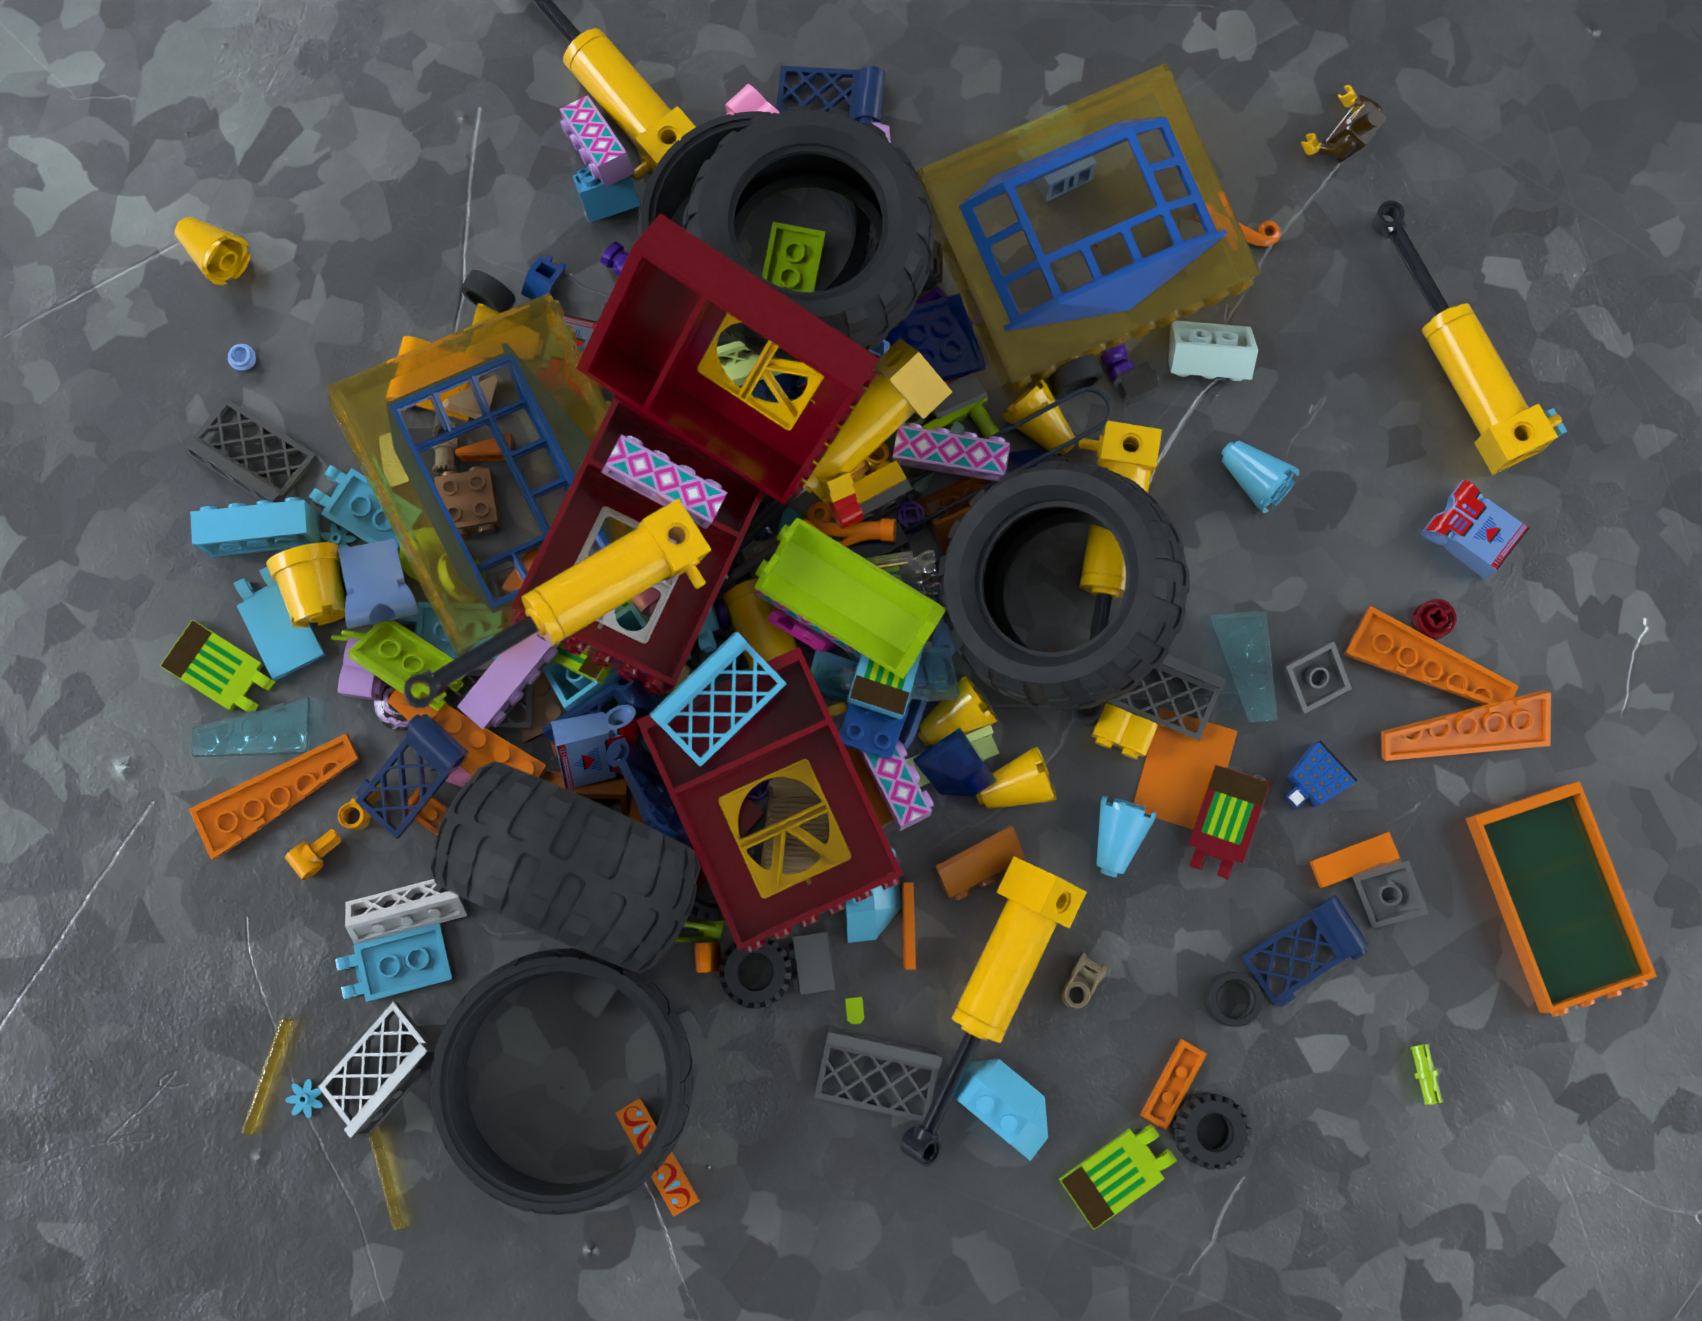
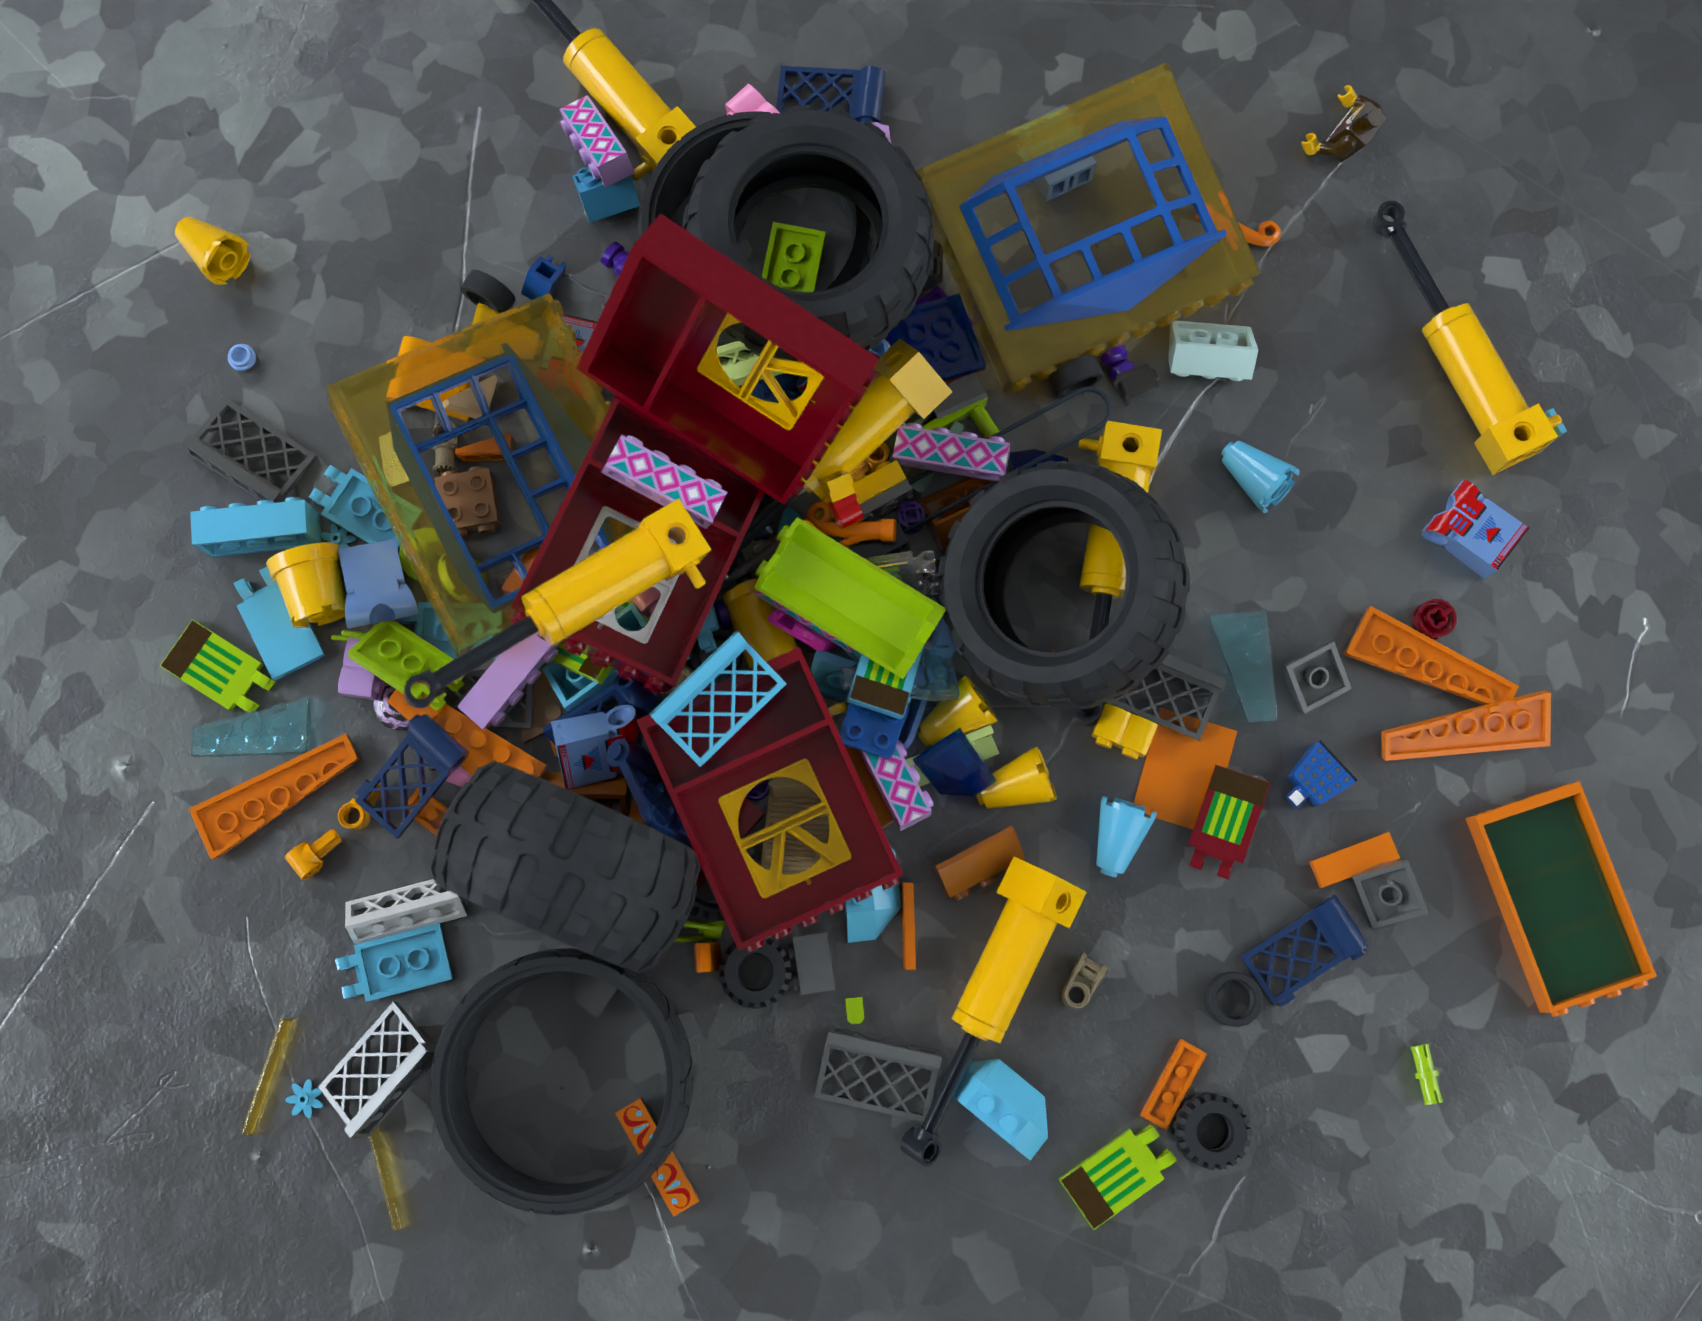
yellow cone [1001,379,1075,456] -> none

